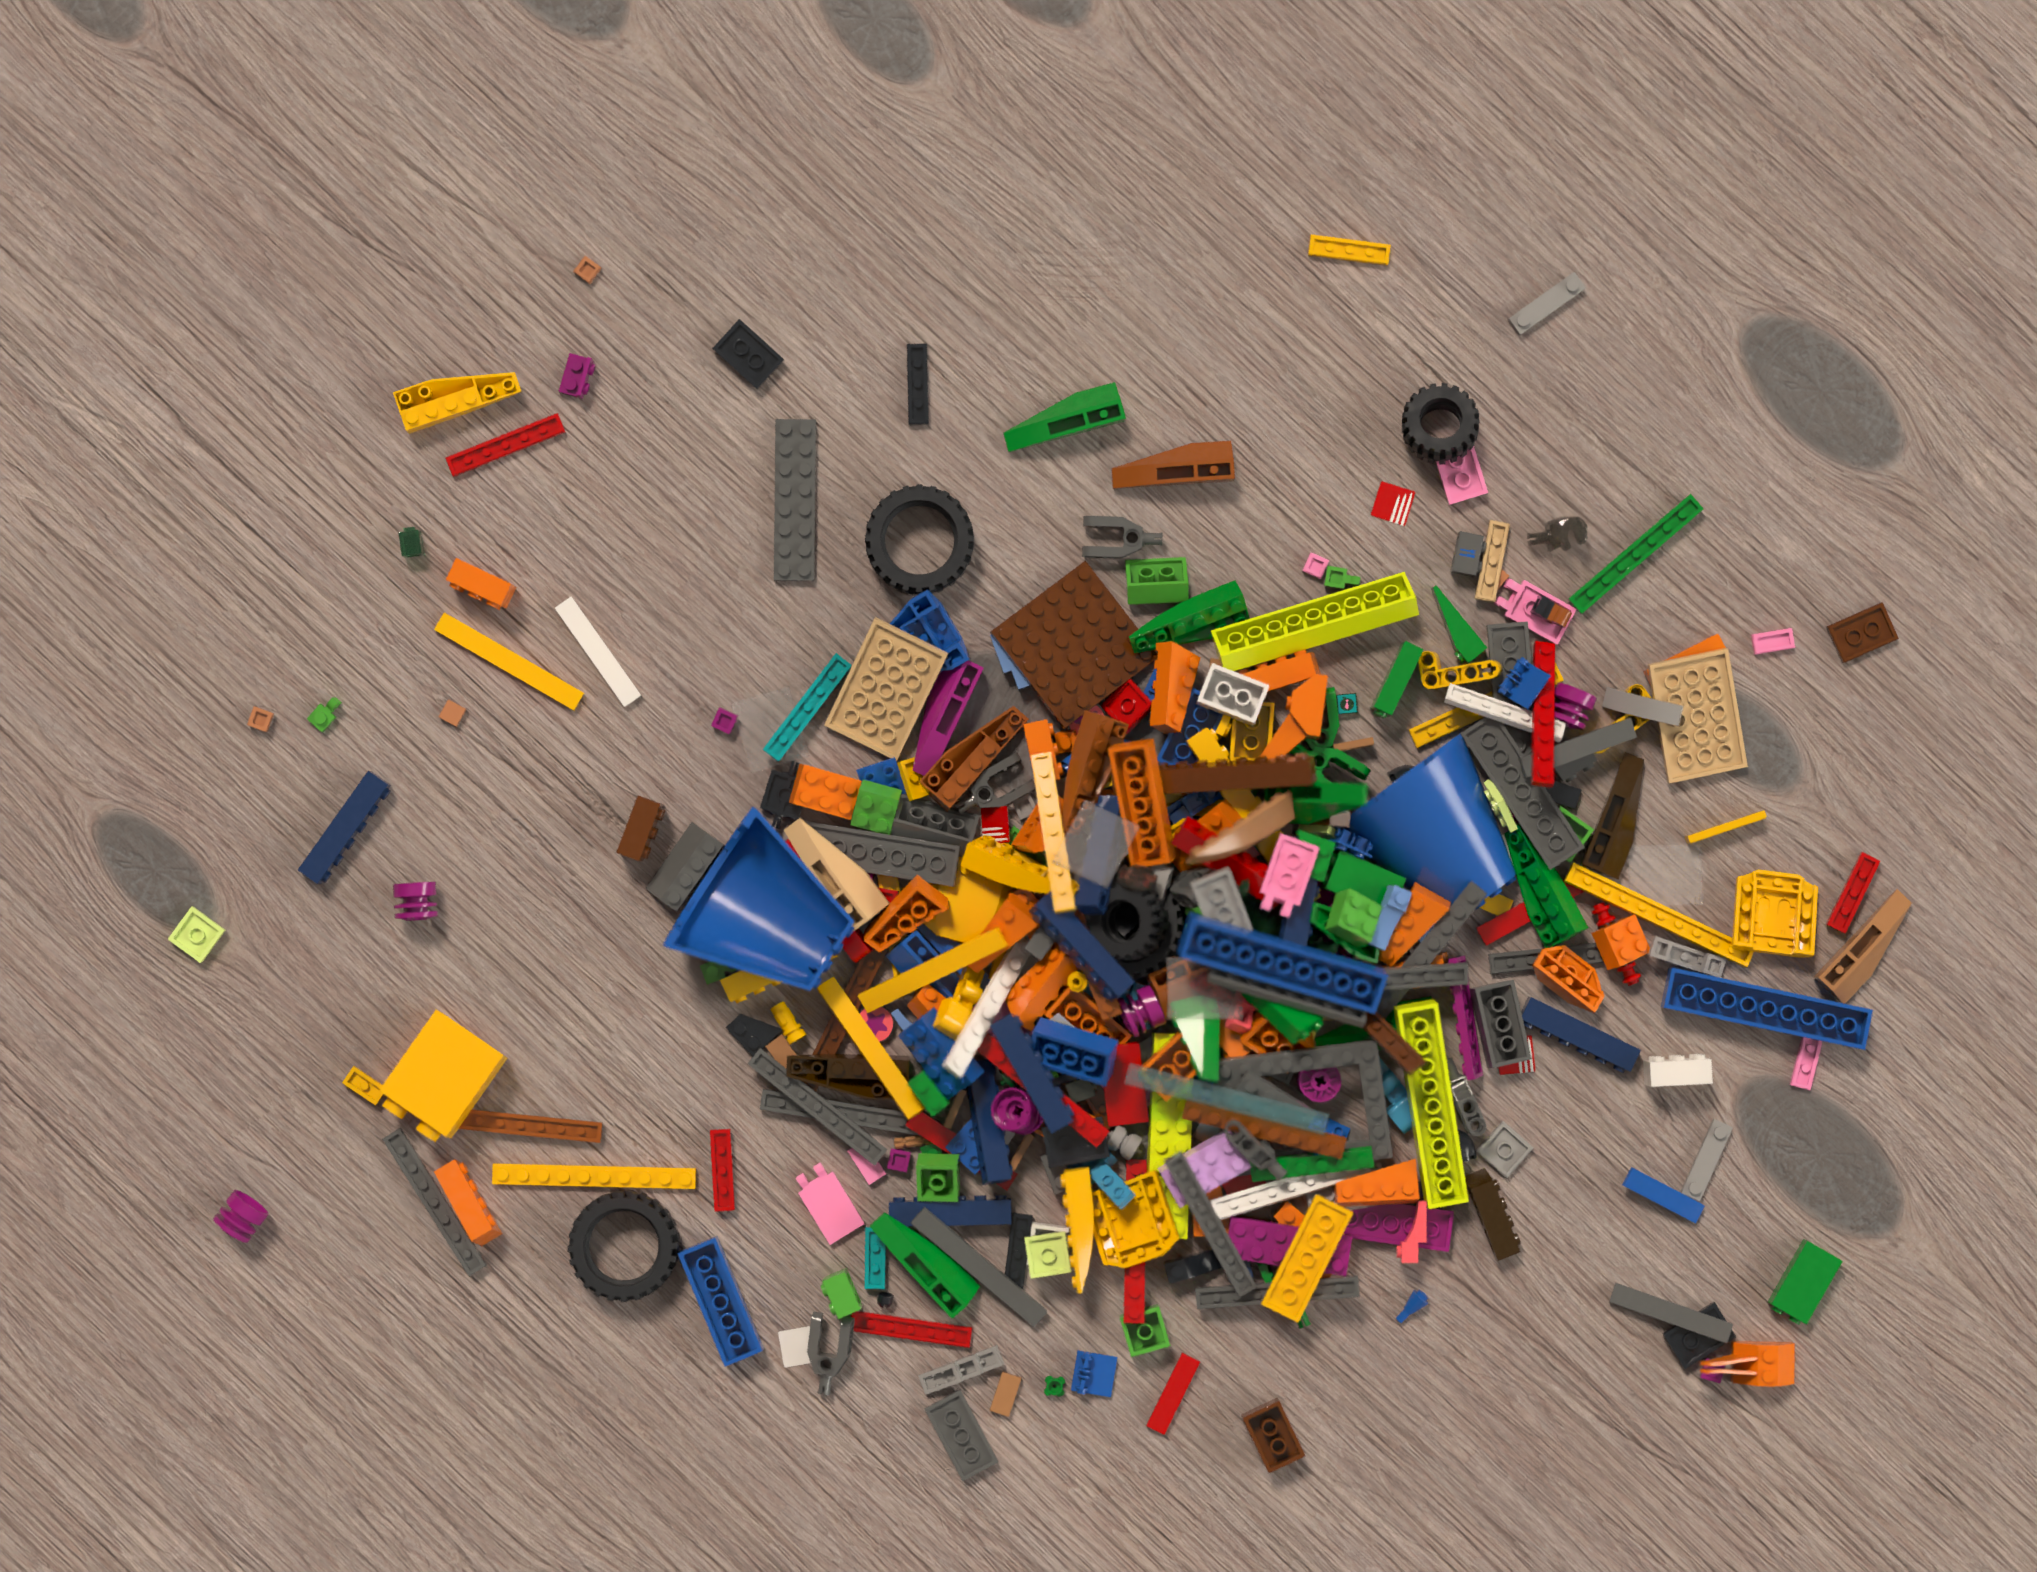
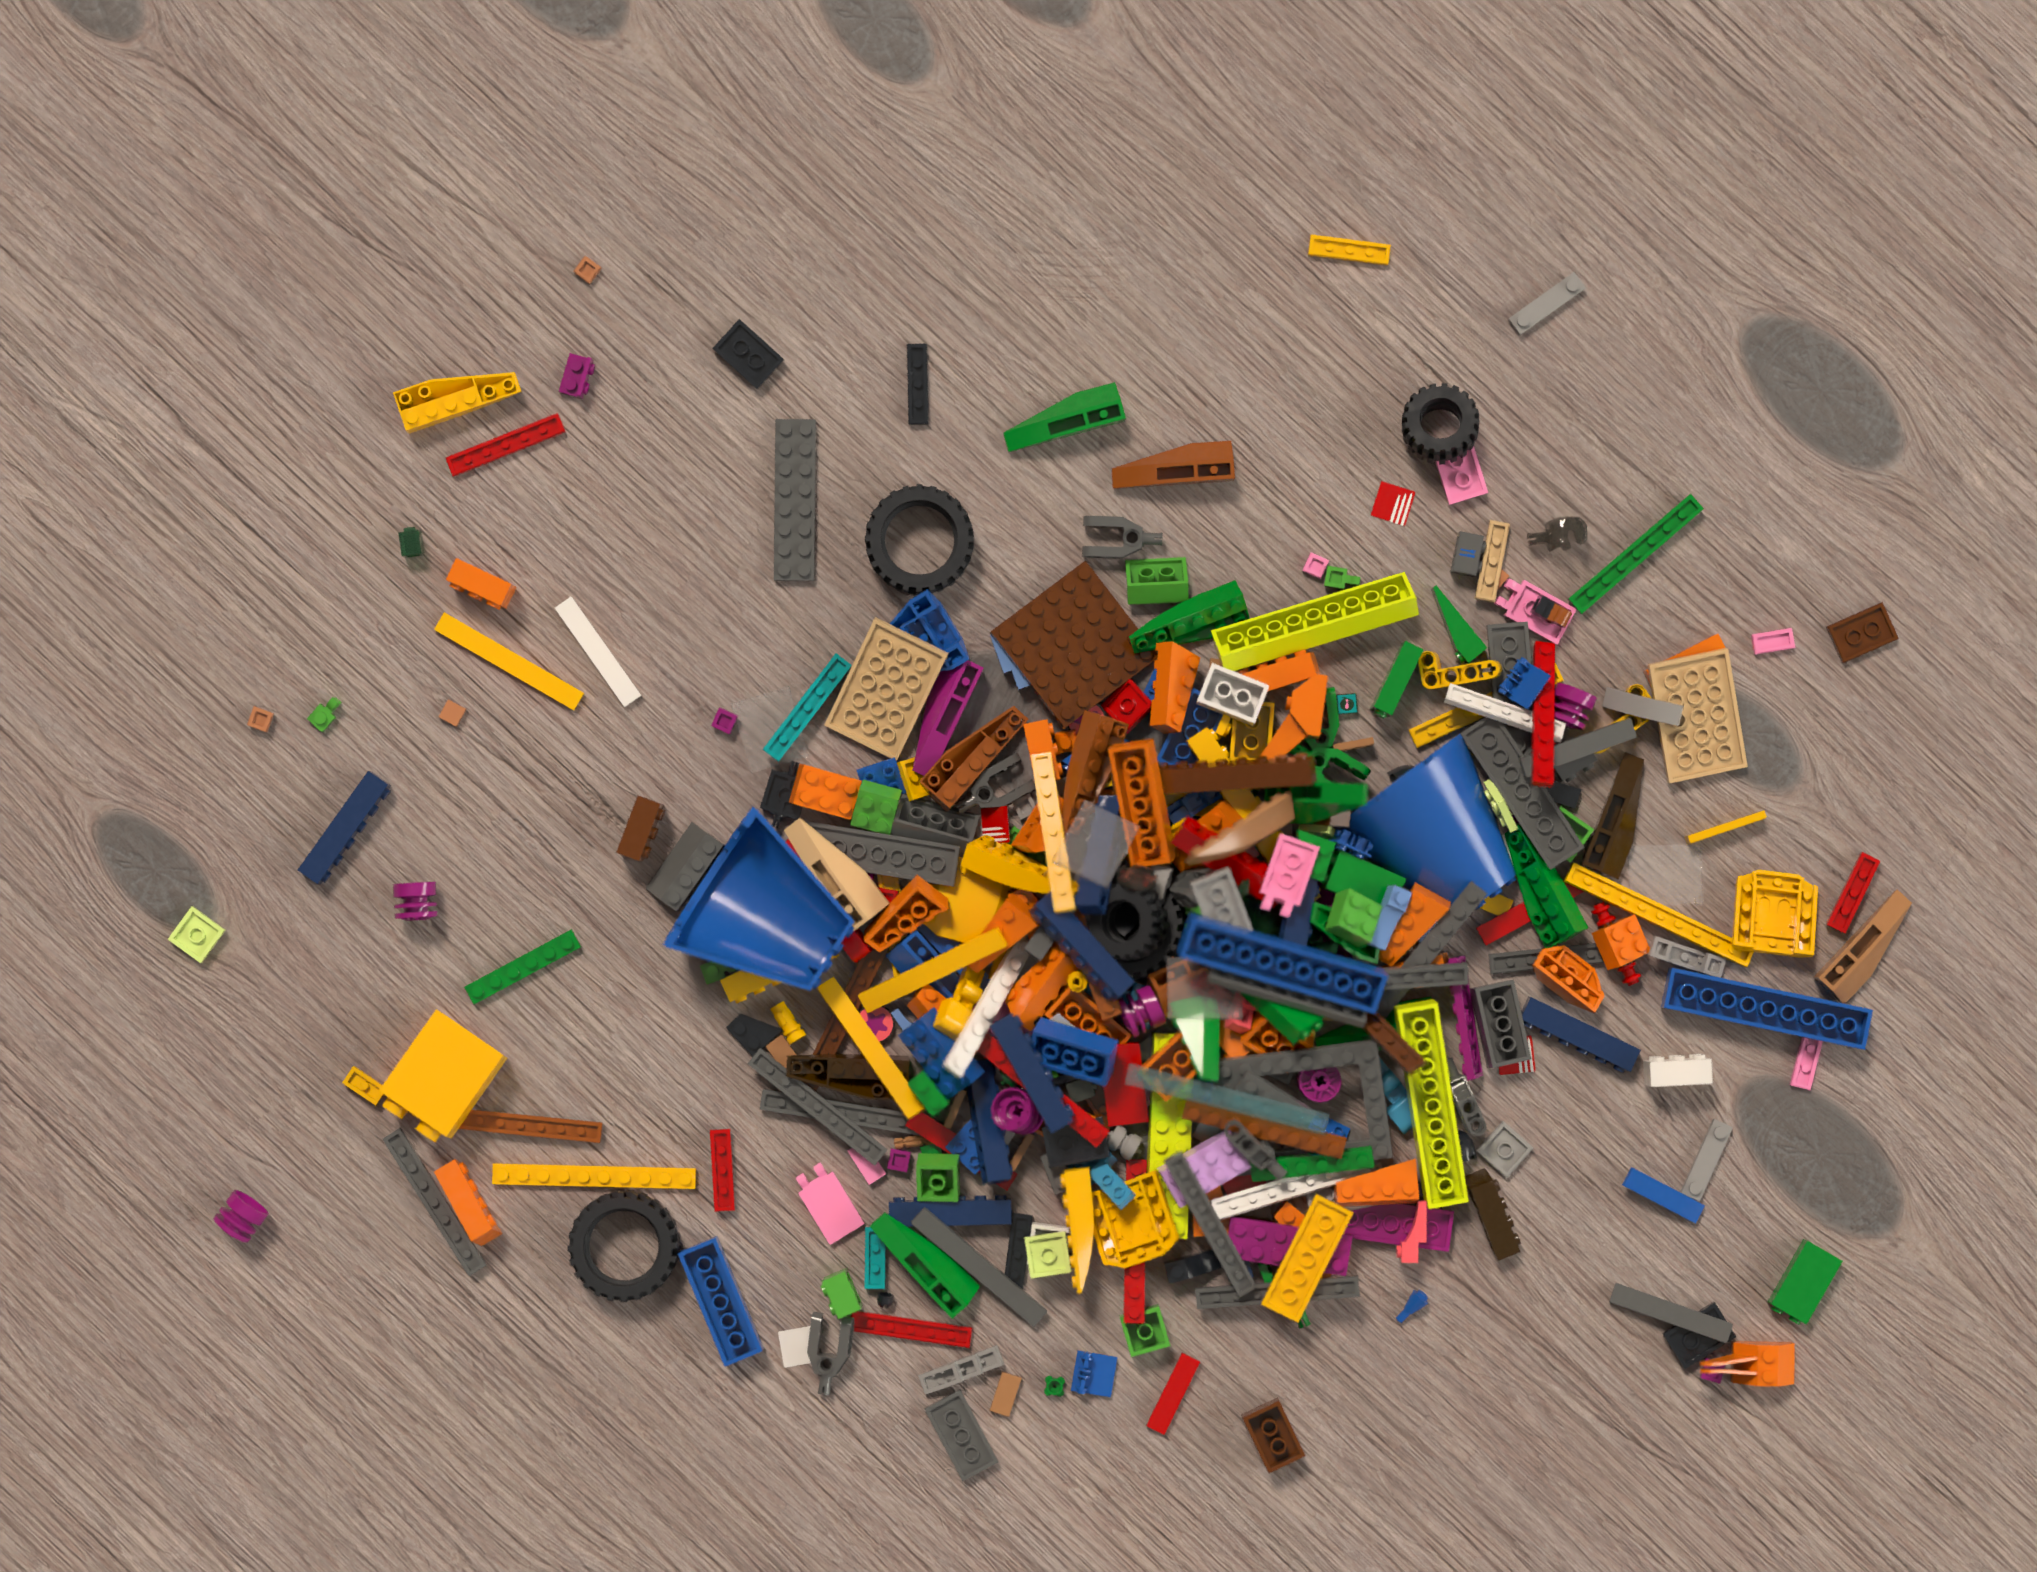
none -> green plate [464,929,582,1005]

